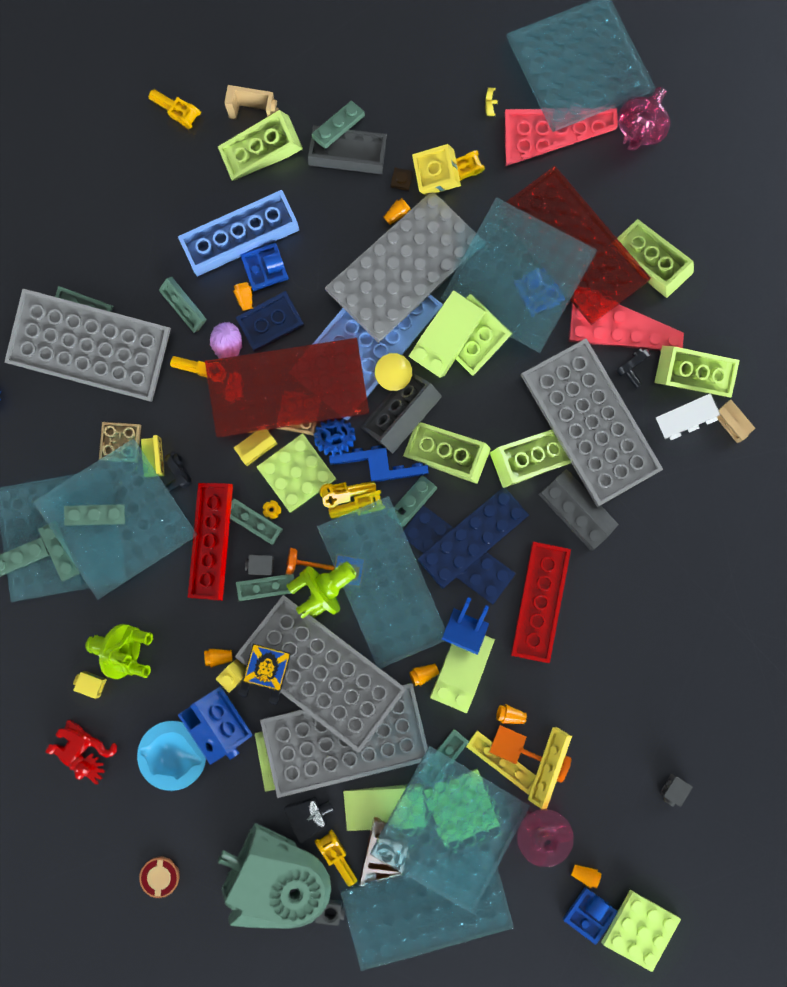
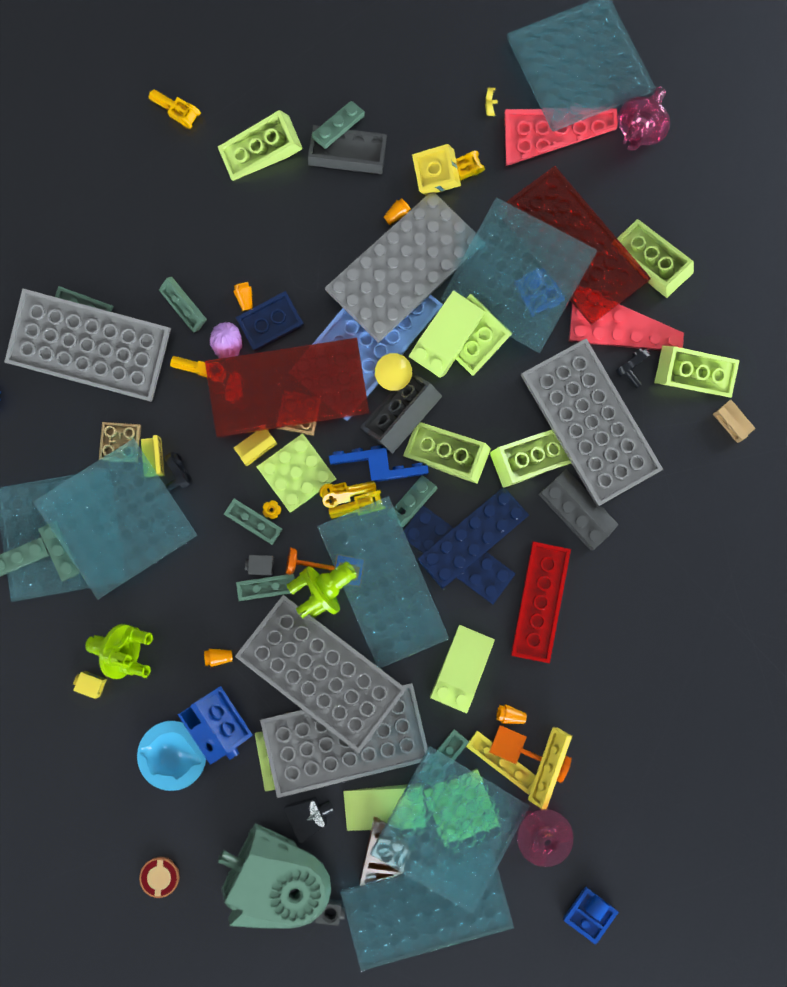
red animal [45,719,117,785] -> none
sand green plate [64,504,125,526] -> none
light blue brick [178,190,299,276] -> none
red plate [188,483,233,601] -> none
light yellow brick [216,659,246,693] -> none
tan panel [225,85,279,120] -> none
flag [239,644,291,705] -> none
blue plate [241,243,288,291] -> none
blue gear [314,418,356,456] -> none
yellow connector [315,829,357,886] -> none
dark brown plate [391,167,413,191] -> none
light orange cone [409,663,439,686] -> none
blue plate [442,597,489,655] -> none
light orange cone [571,865,602,889] -> none
yellowish green plate [601,890,681,972] -> none
white brick [656,394,720,440] -> none
dark grey brick [660,773,693,807] -> none

